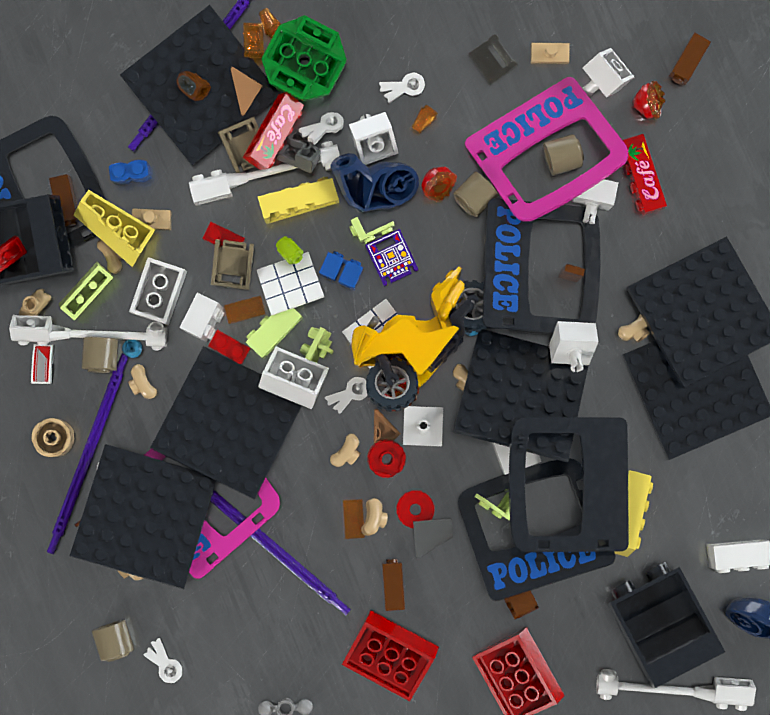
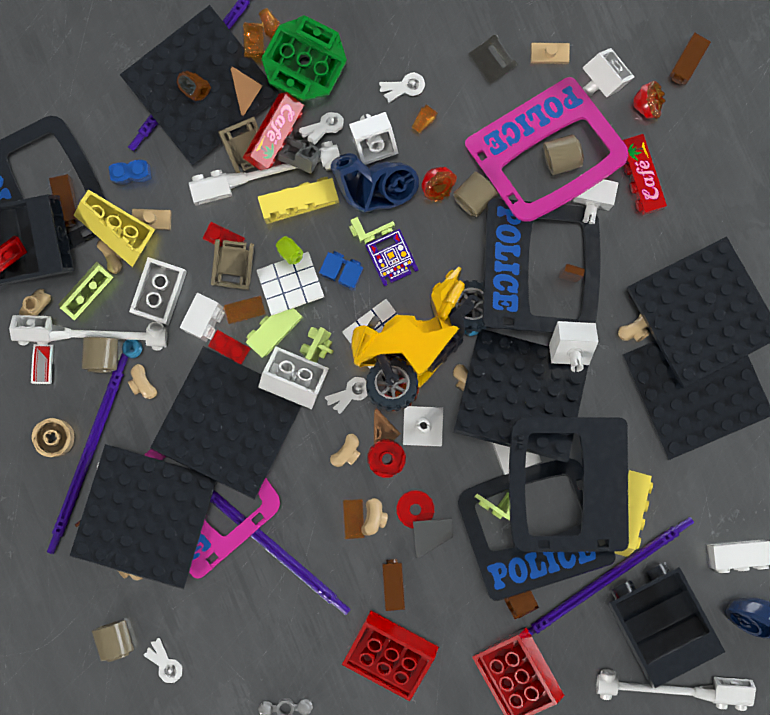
none -> dark purple axle [528,517,694,636]

